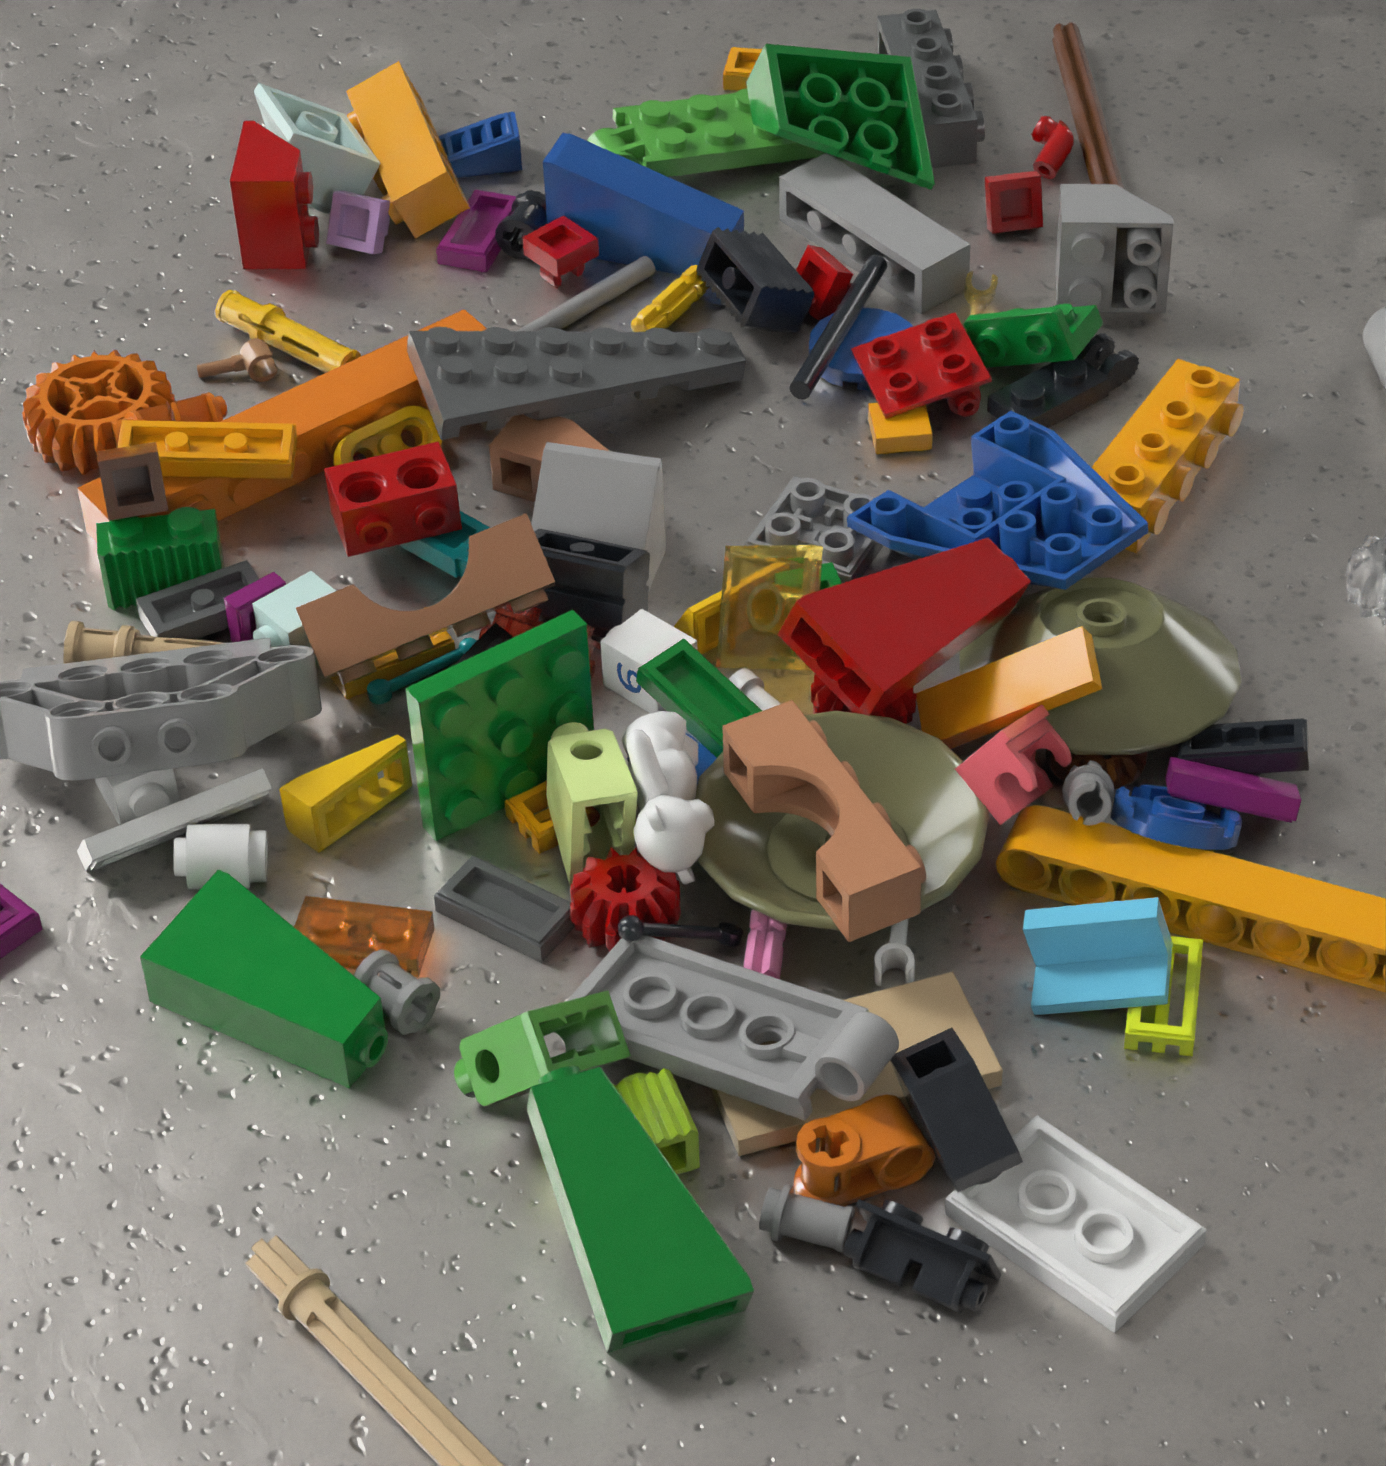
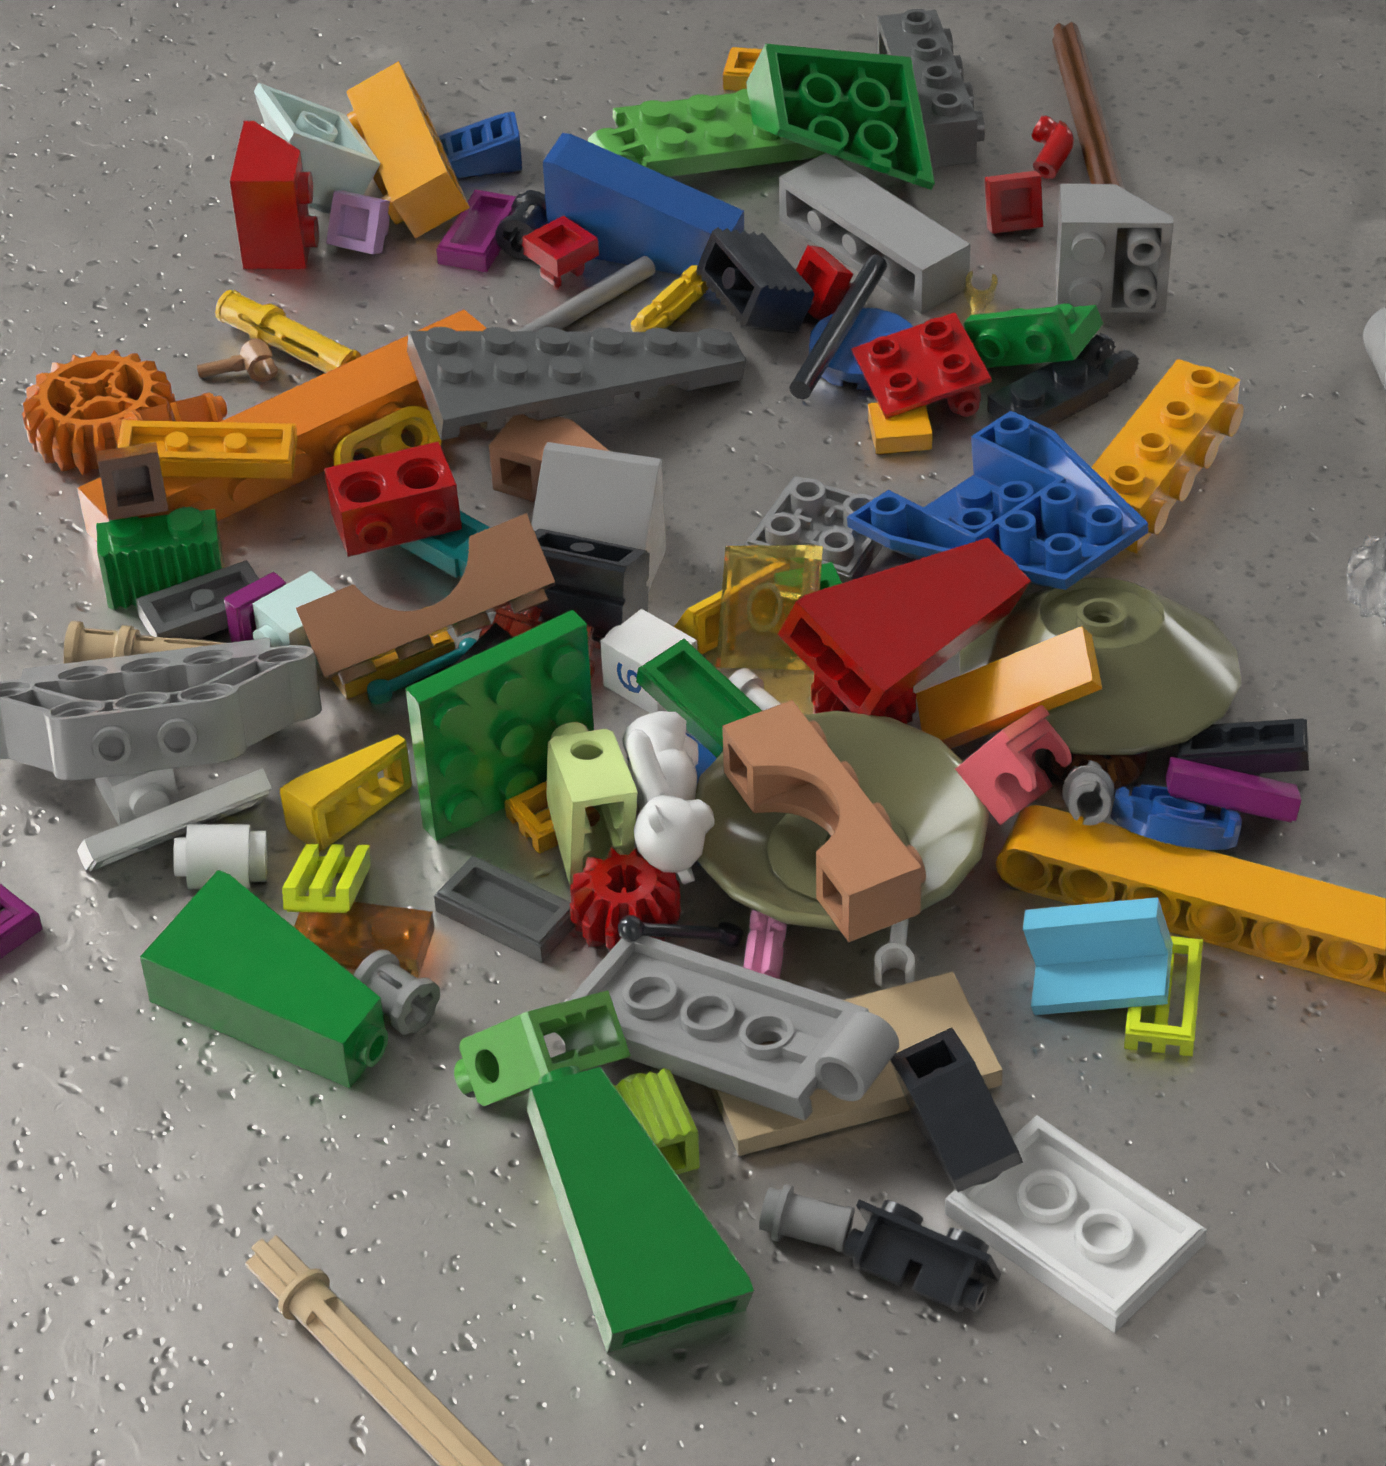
orange piece [793,1094,935,1207] -> none
none -> neon yellow tile [282,844,371,913]

